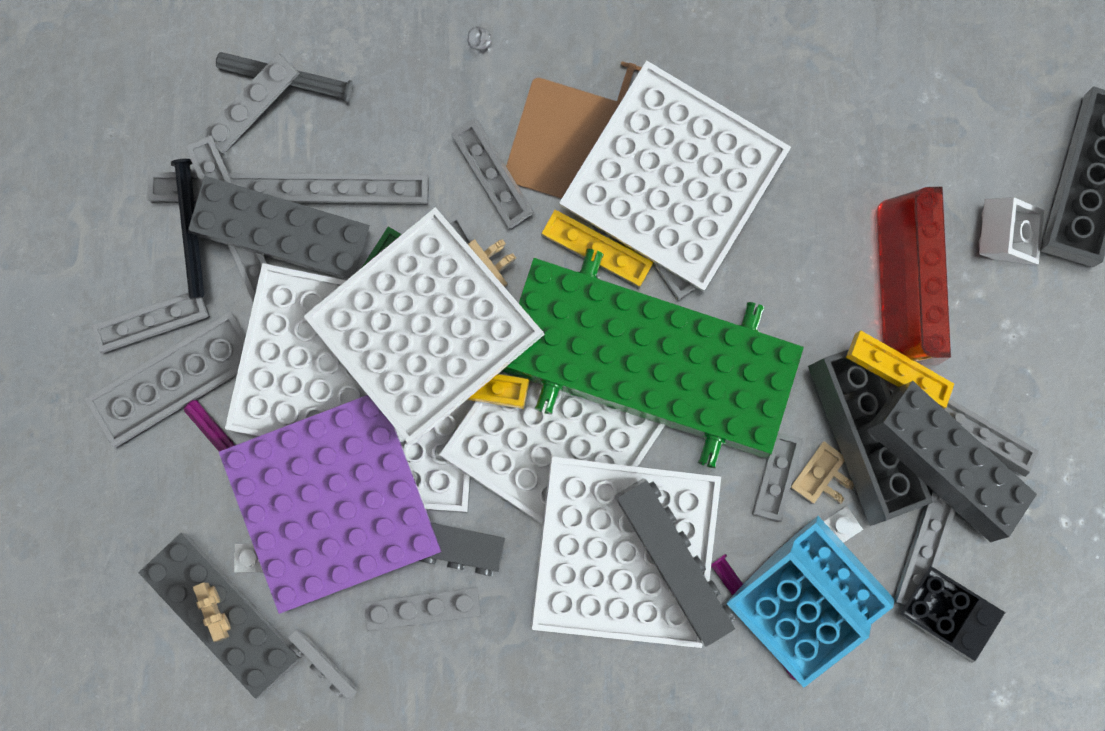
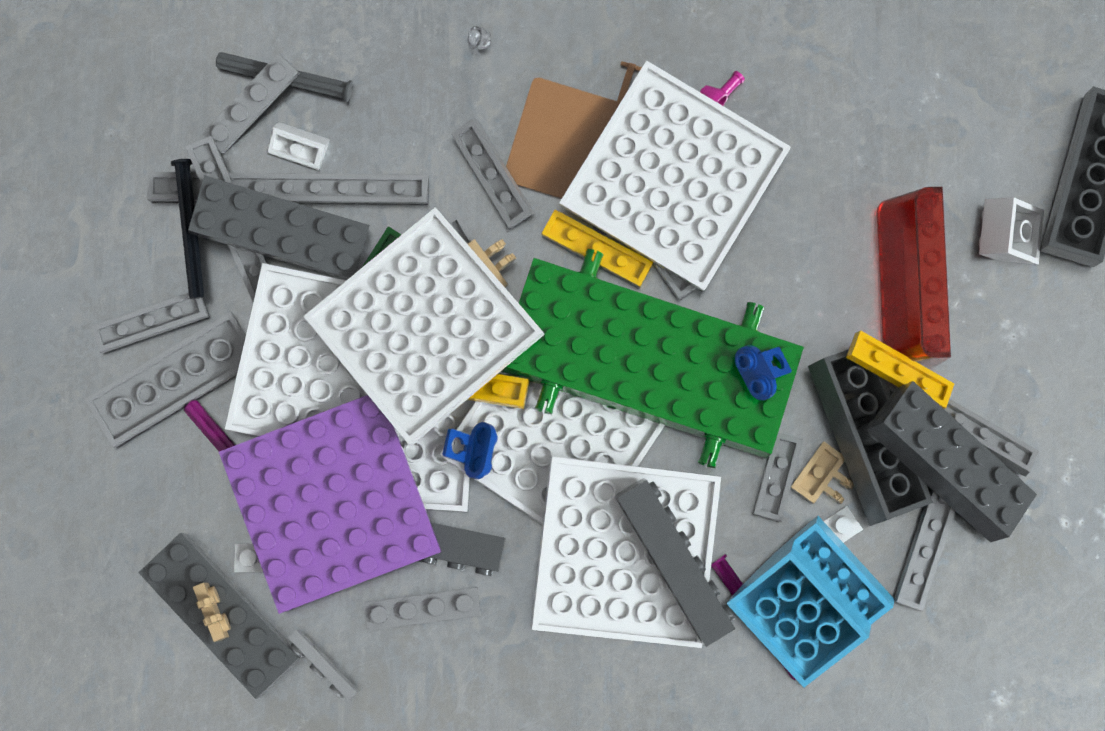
black slope [900,566,1006,663] -> none
none -> white slope [266,122,330,170]
none -> blue bracket [442,422,498,479]
none -> dark pink bar [700,71,745,106]
none -> blue bracket [735,345,792,400]

